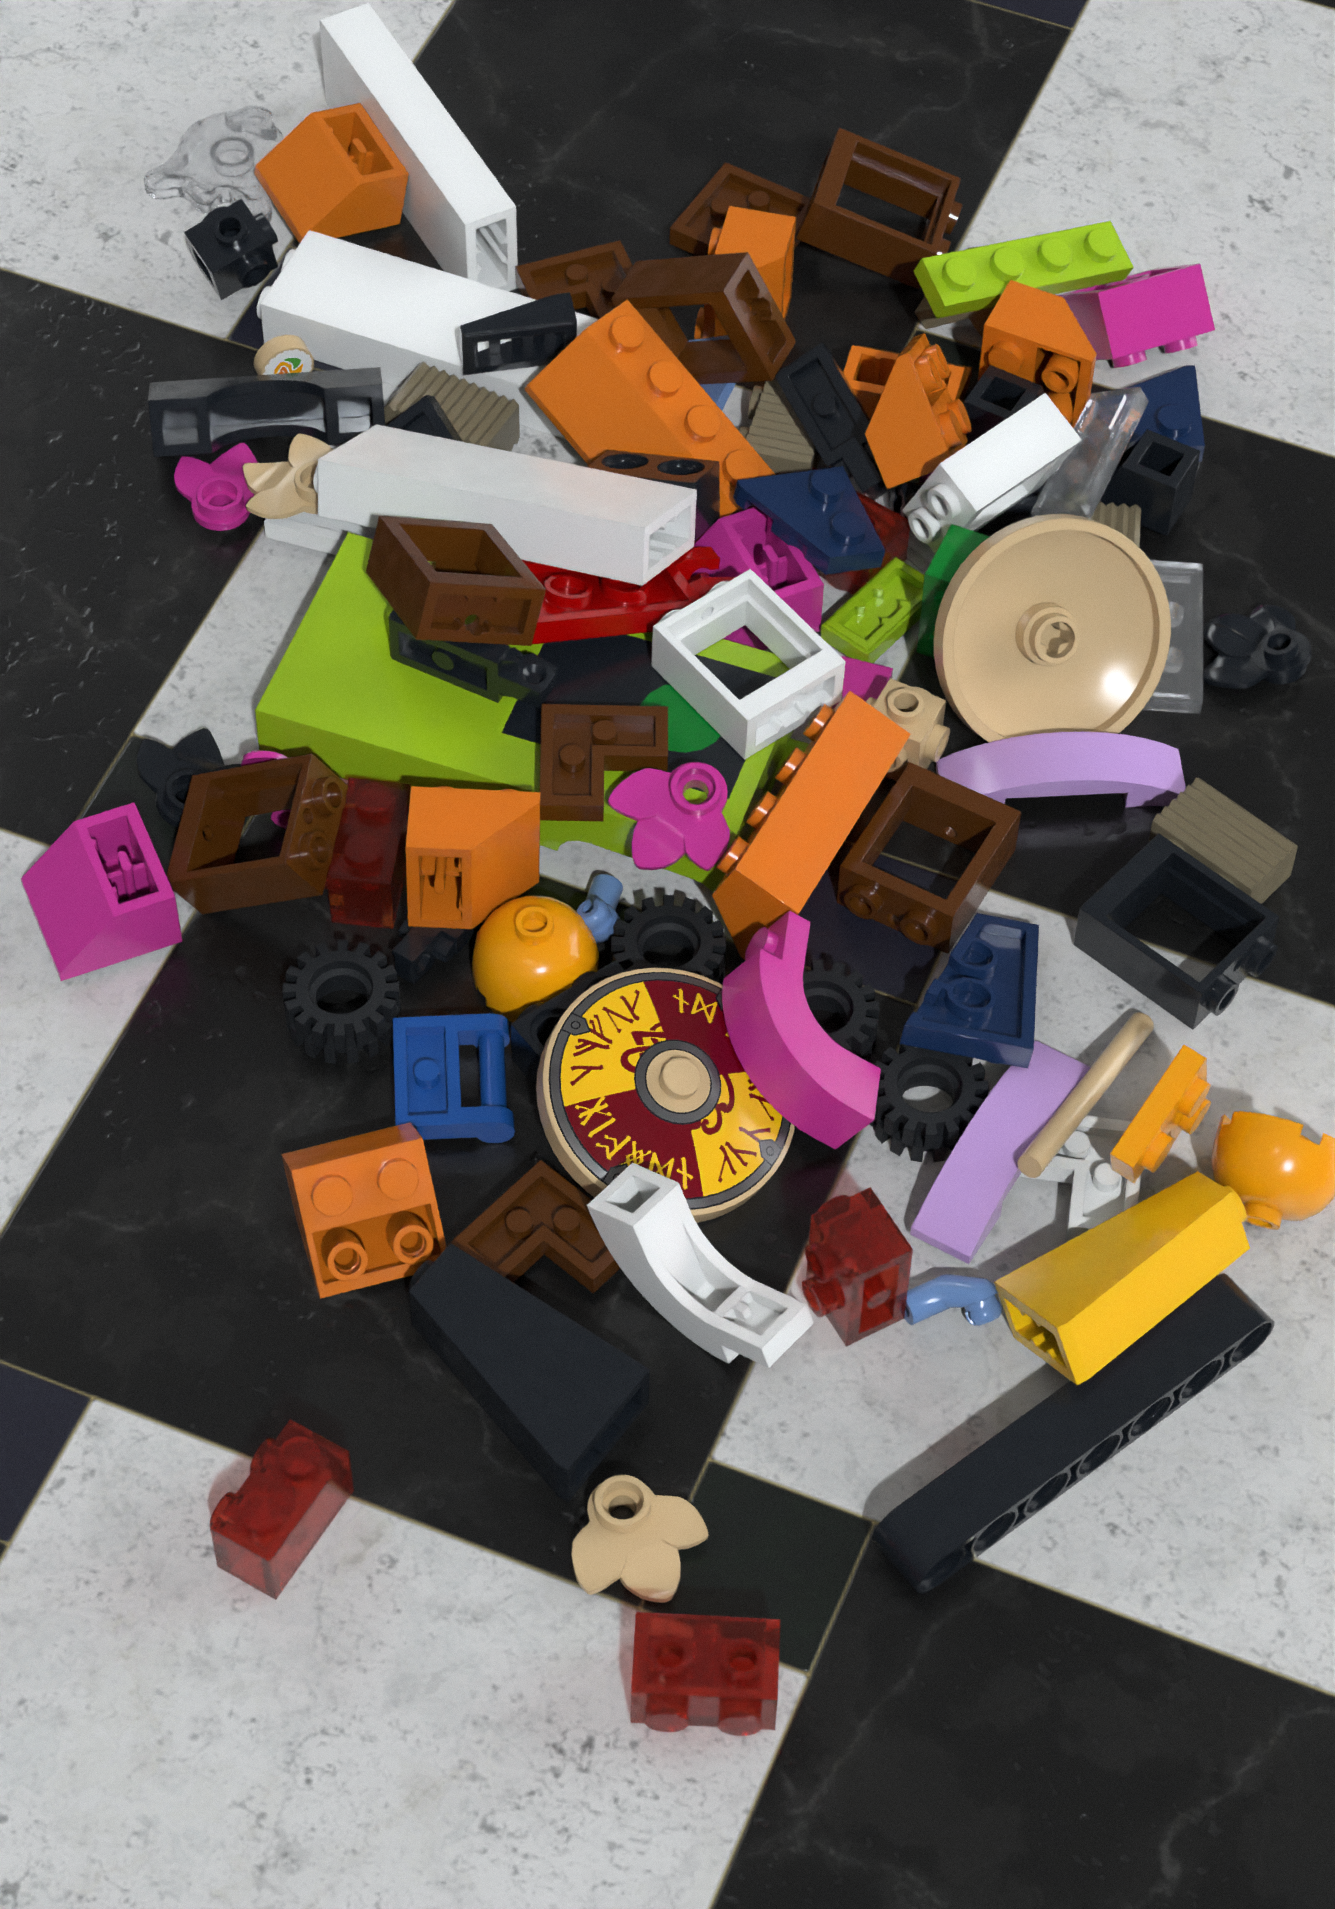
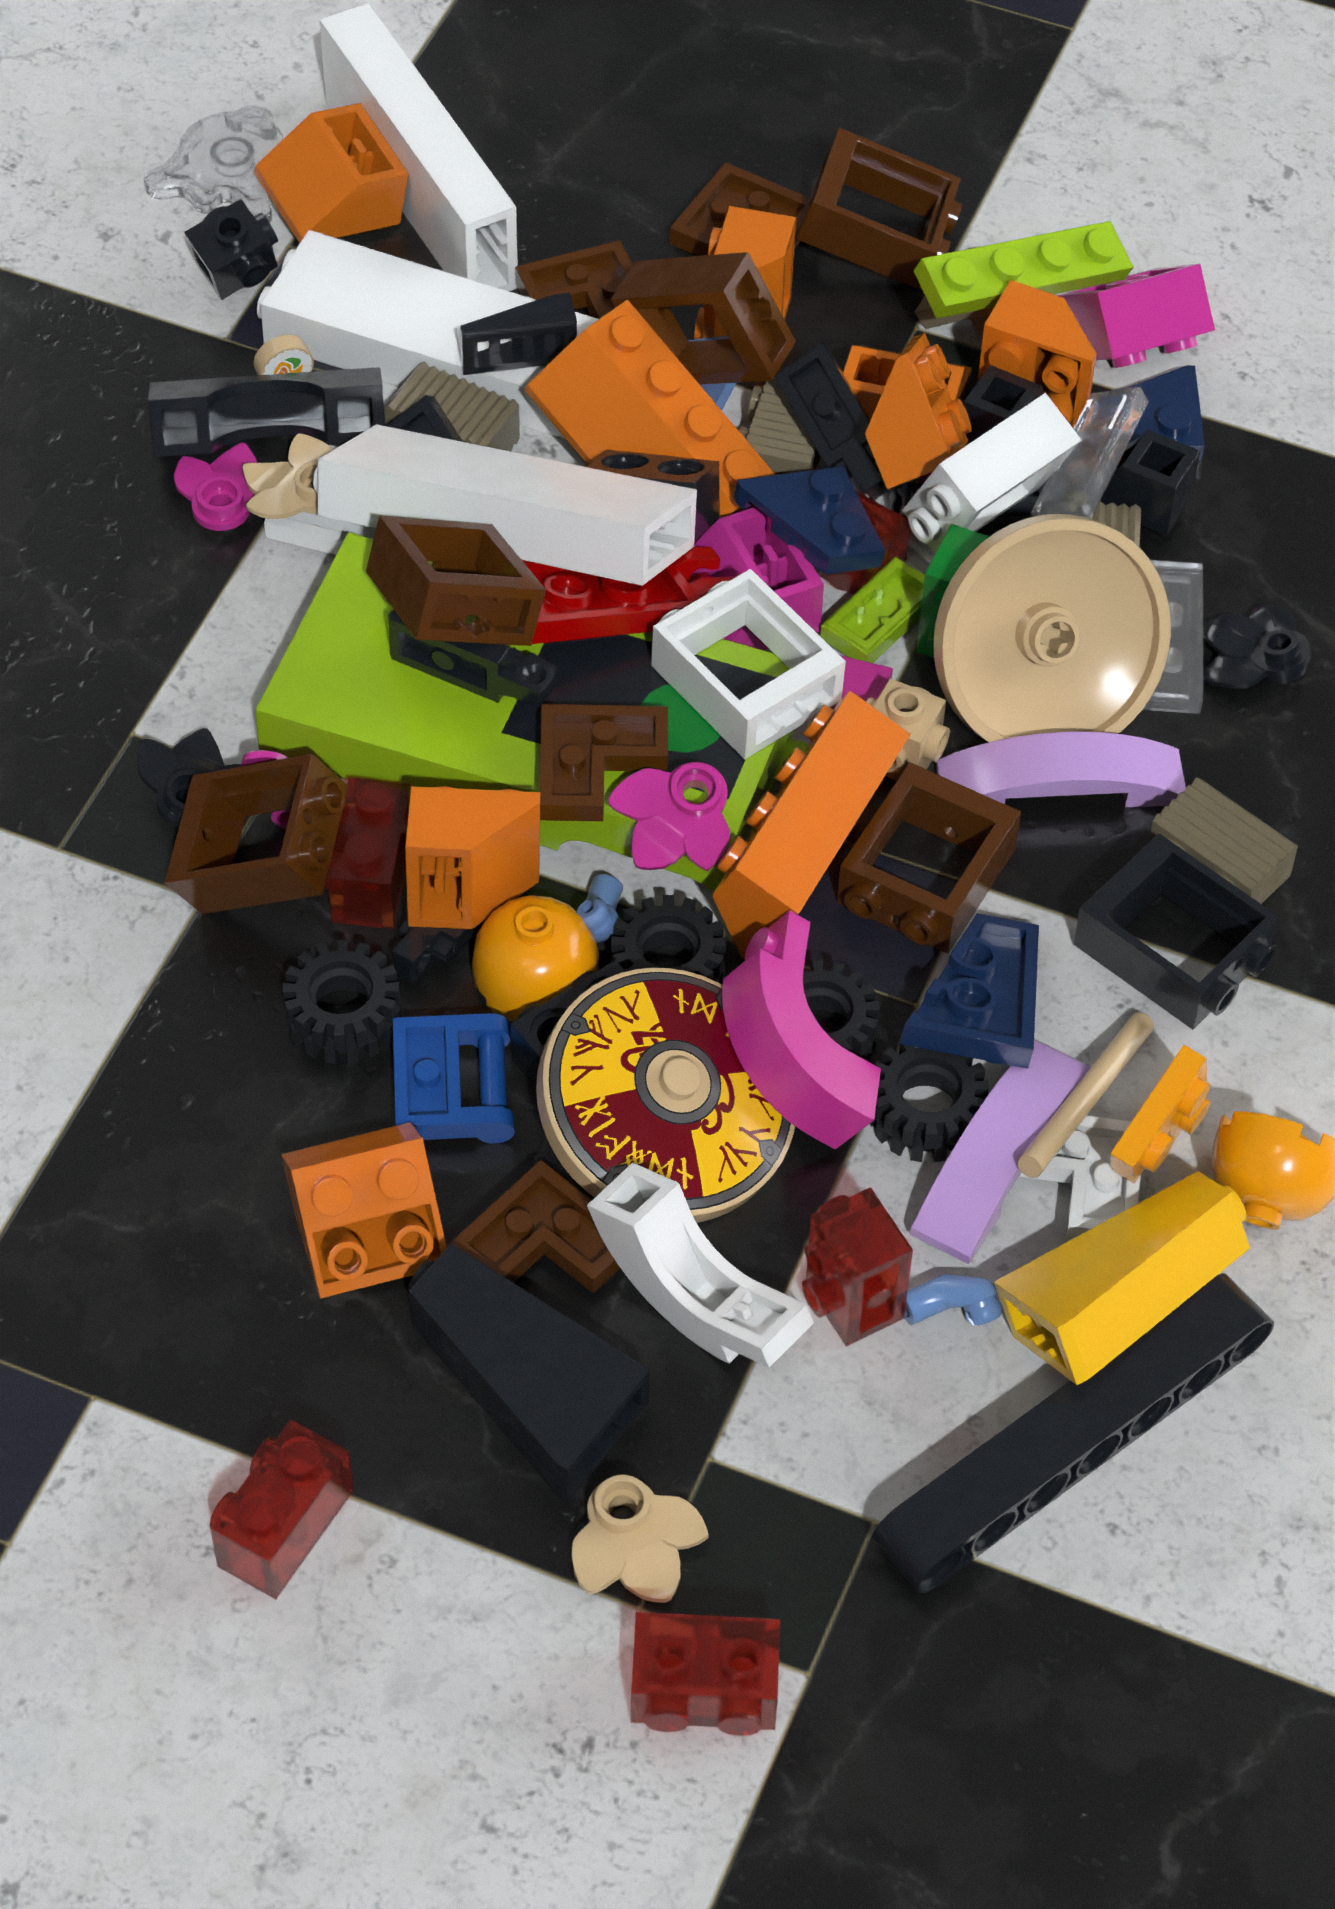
dark pink slope [21,802,182,981] -> none

